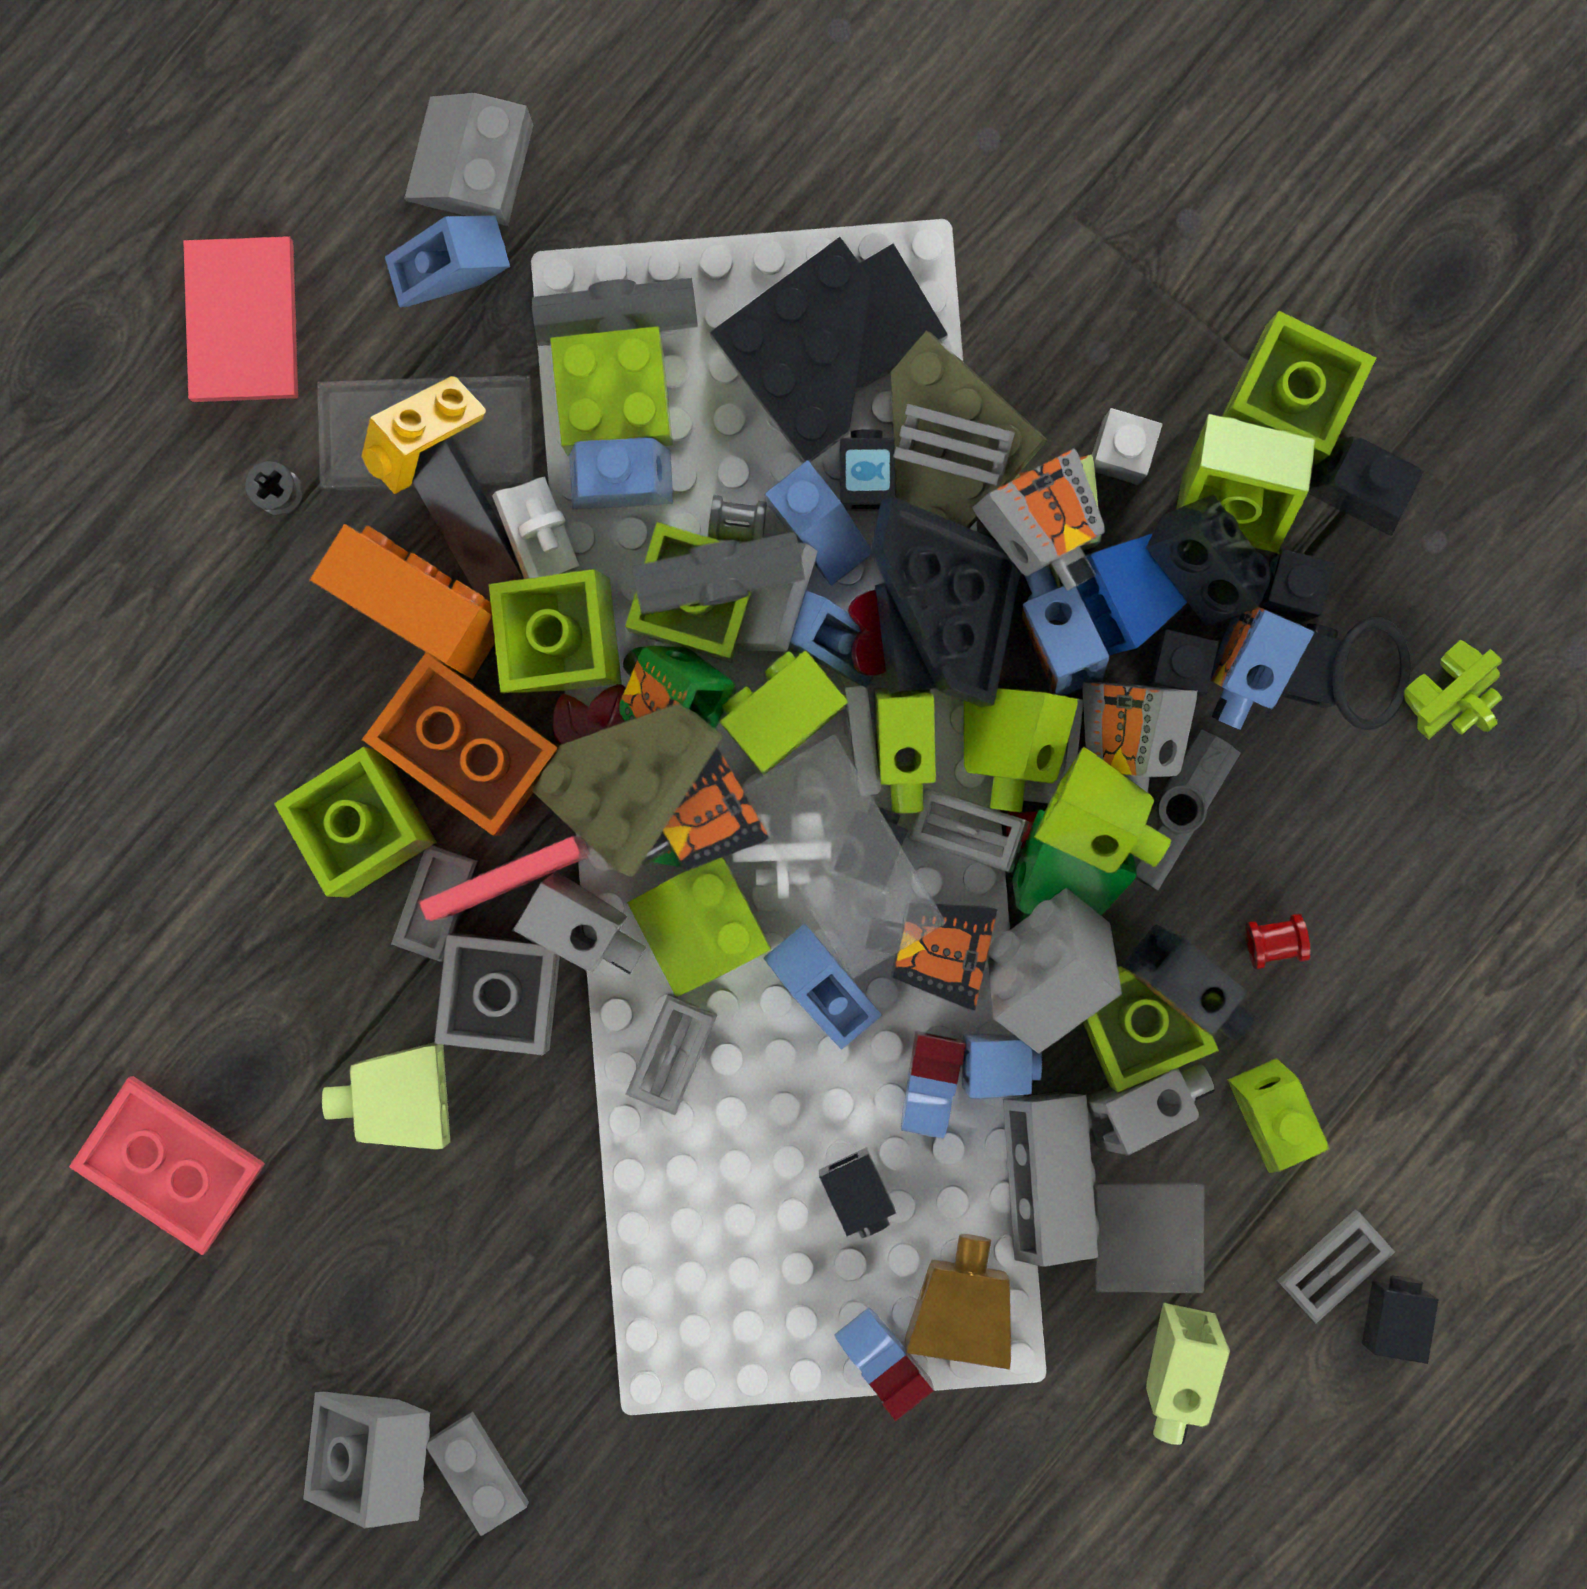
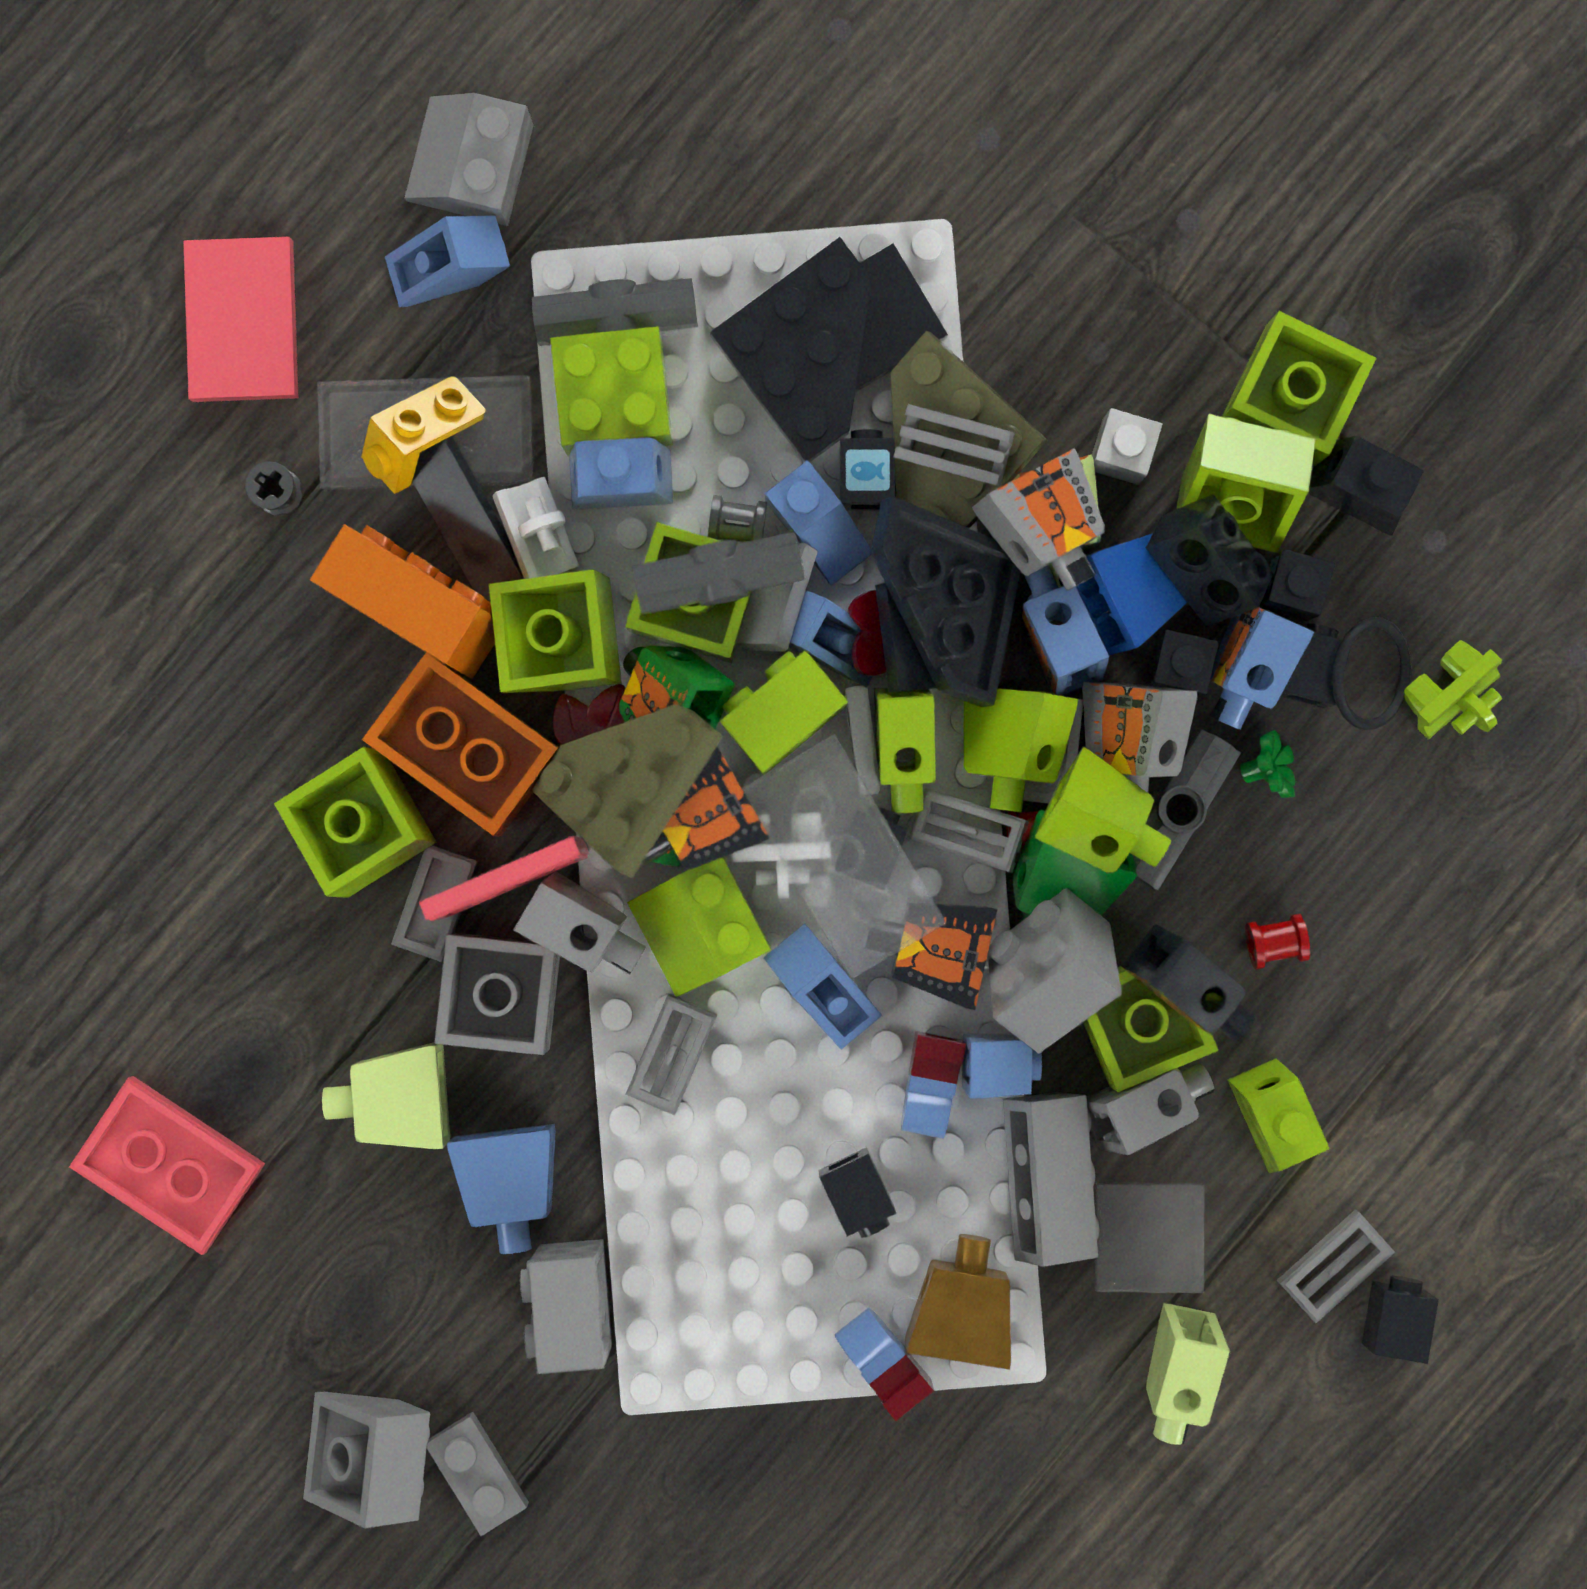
none -> medium blue torso [447,1124,555,1254]
none -> light grey brick [520,1239,612,1374]
none -> green plant [1240,730,1295,798]

